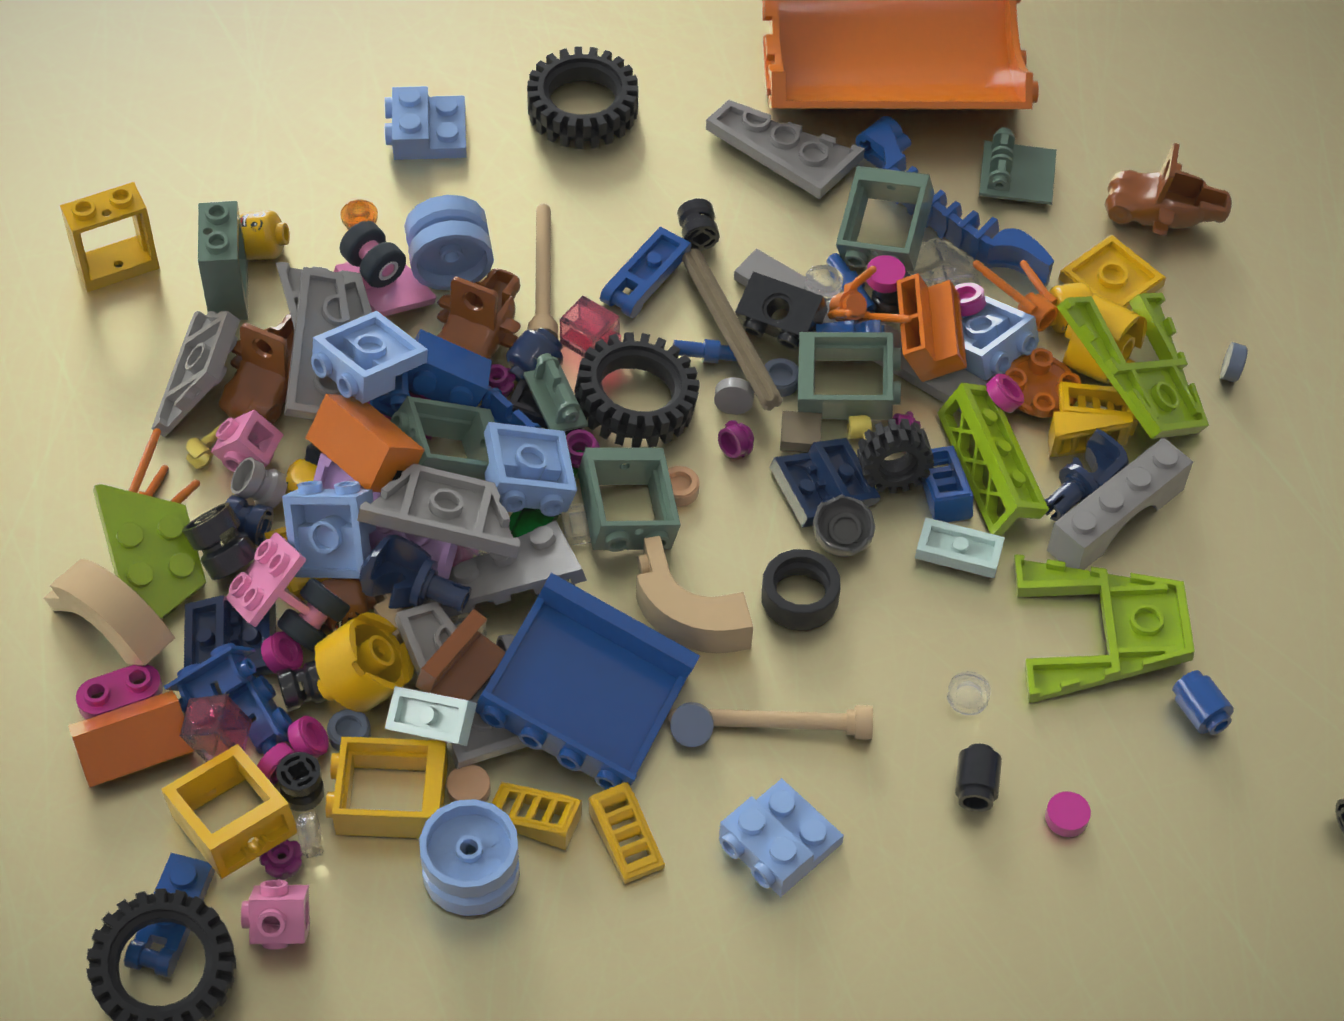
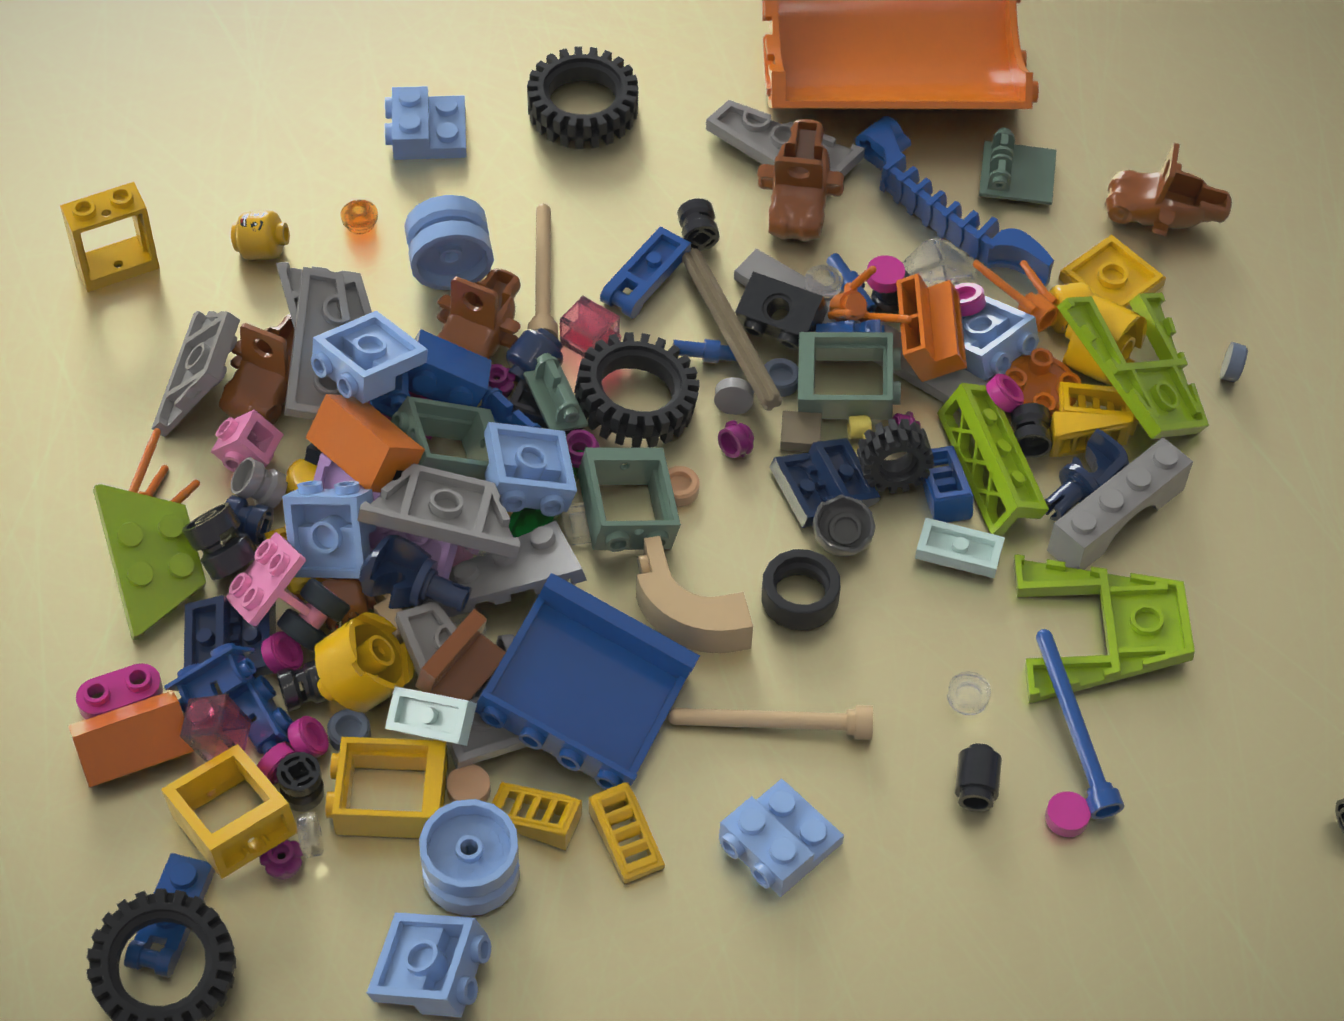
tan arch [44,559,175,666] -> none
light yellow hand [186,423,222,469] -> none
sand green window [198,201,248,320] -> none
bright pink brick [241,879,310,949] -> none
plate [334,221,436,316] -> none
sand blue tile [670,702,714,747] -> none
sand green window [836,166,934,271] -> none
blue brick [1172,670,1234,735] -> none
none -> light blue plate [366,912,491,1018]
none -> dark orange piece [757,119,844,242]
none -> black wheel [1011,403,1052,458]
none -> blue piece [1036,629,1125,819]

